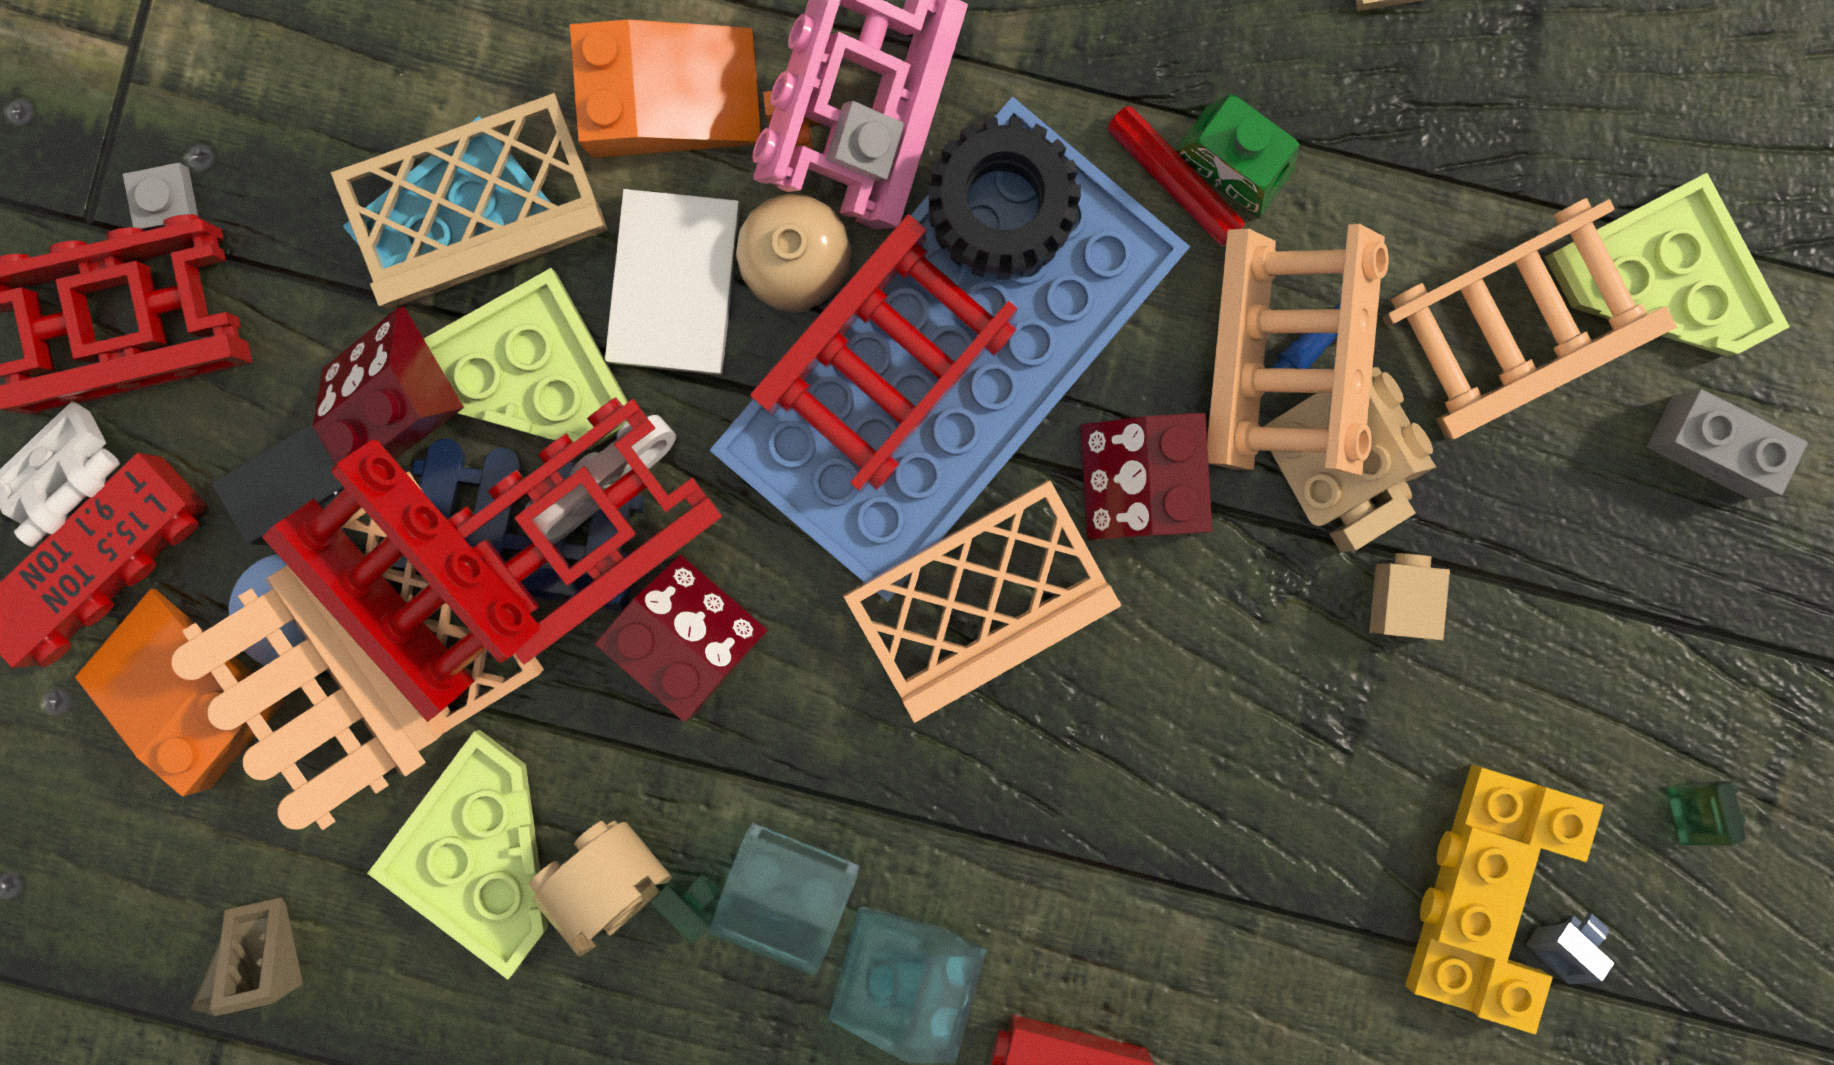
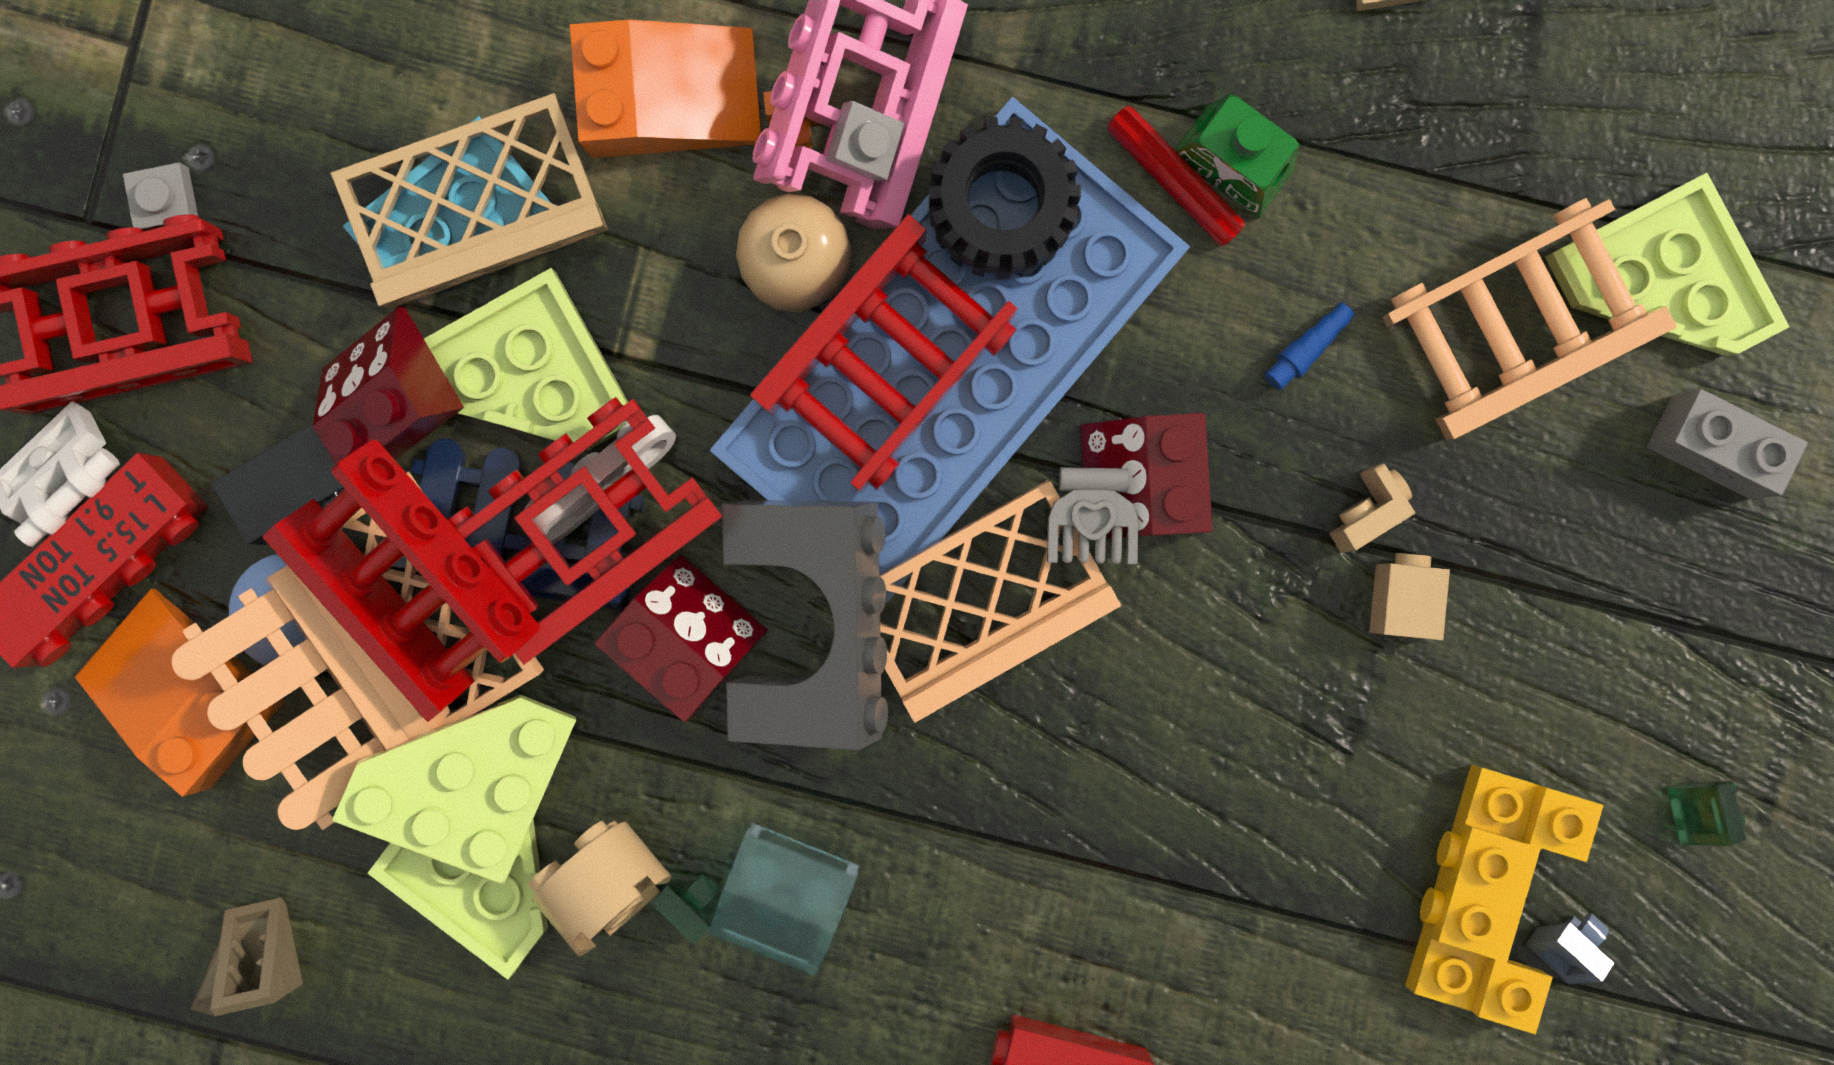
white tile [605,189,741,375] -> none
clear light blue slope [828,907,987,1063] -> none
light nougat fence [1207,224,1389,475] -> none
tan bracket [1264,367,1436,526] -> none
none -> yellowish green plate [332,695,576,885]
none -> dark grey arch [722,500,888,750]
none -> light grey piece [1047,467,1138,564]

